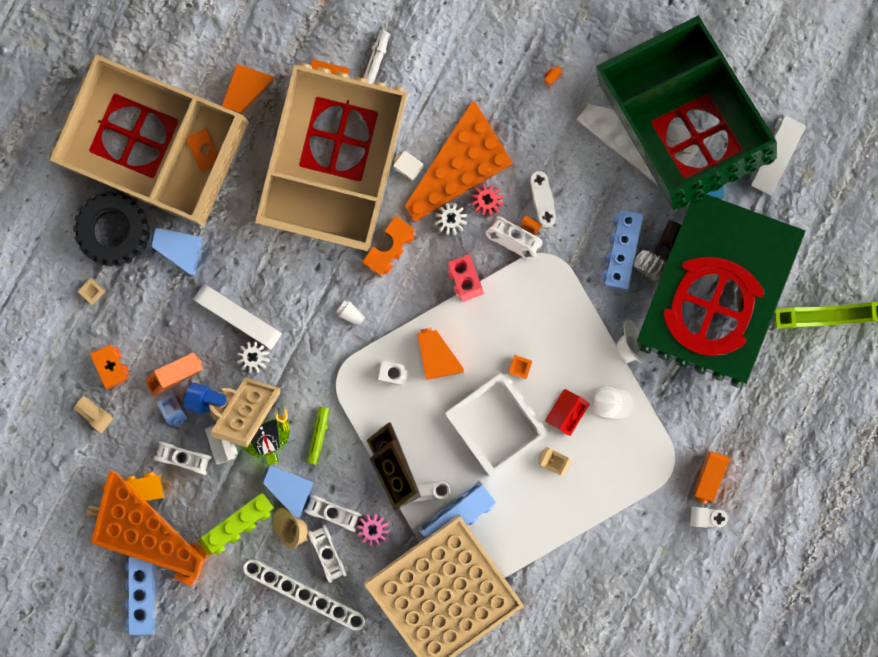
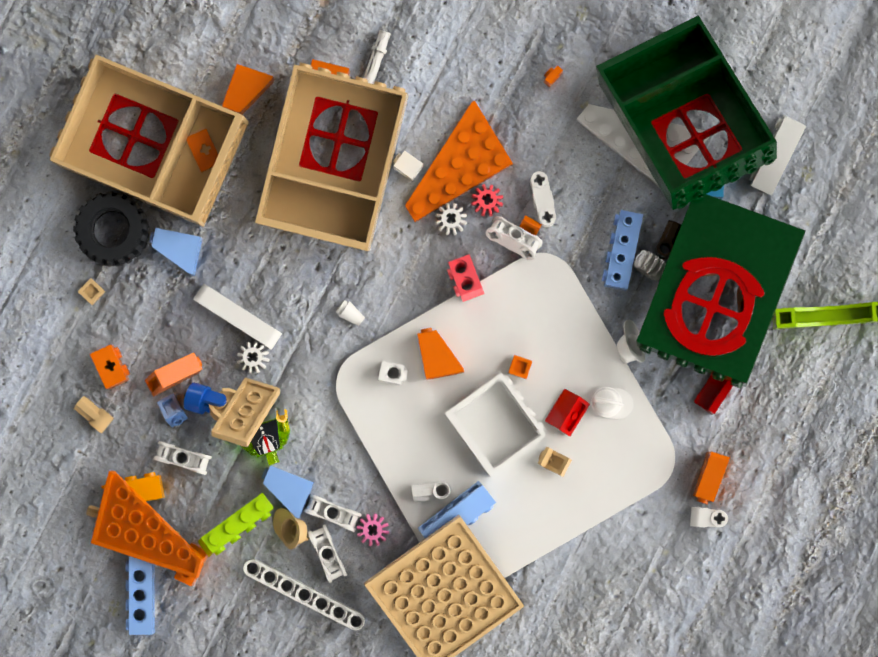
white bracket [205,425,238,465] -> none
lime pin [306,406,331,465] -> none
orange arch [362,216,416,277] -> none
dark brown slope [366,422,422,510] -> none
none -> red panel [694,374,733,415]

